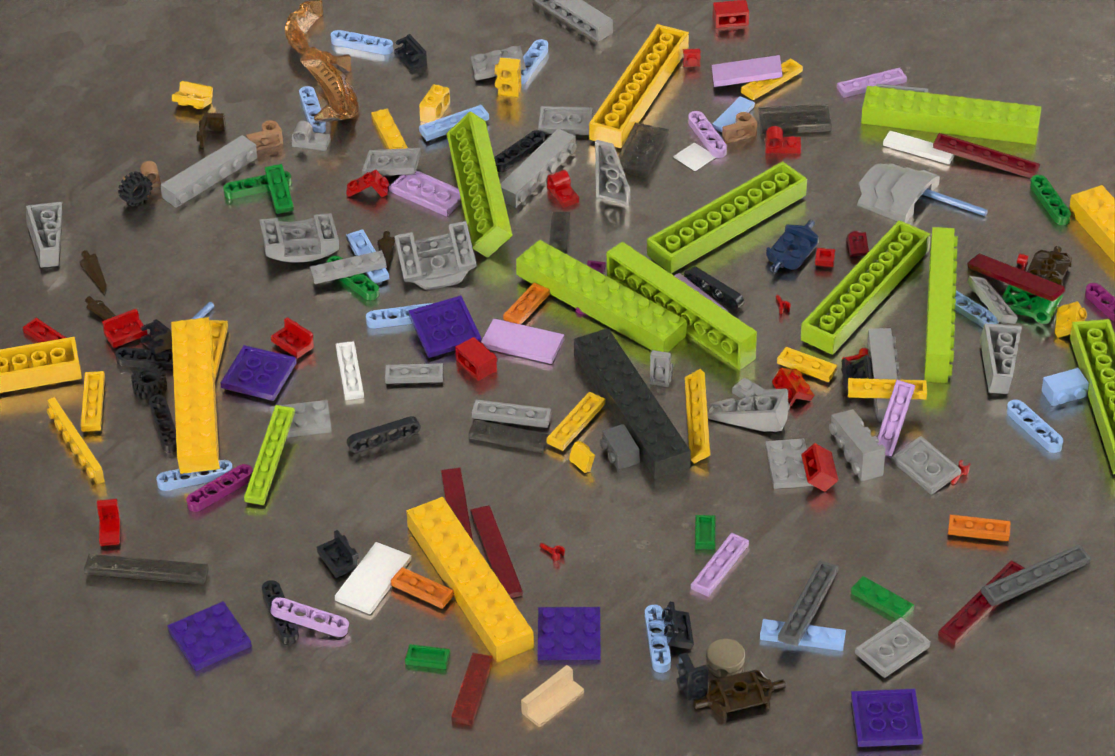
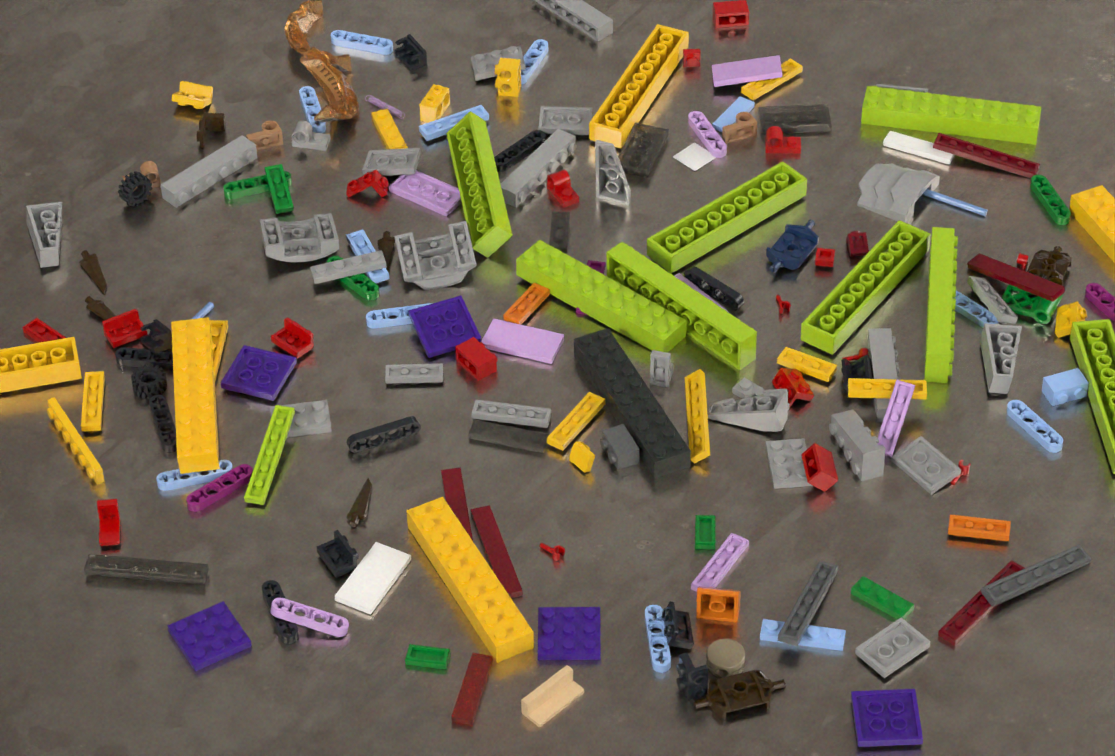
white tile [335,341,364,400] -> none
orange plate [391,567,454,609] -> none
lavender tile [837,68,907,98] -> none
none -> dark brown bar [346,478,372,527]
none -> lavender piece [365,95,405,119]
none -> orange slope [696,586,741,623]

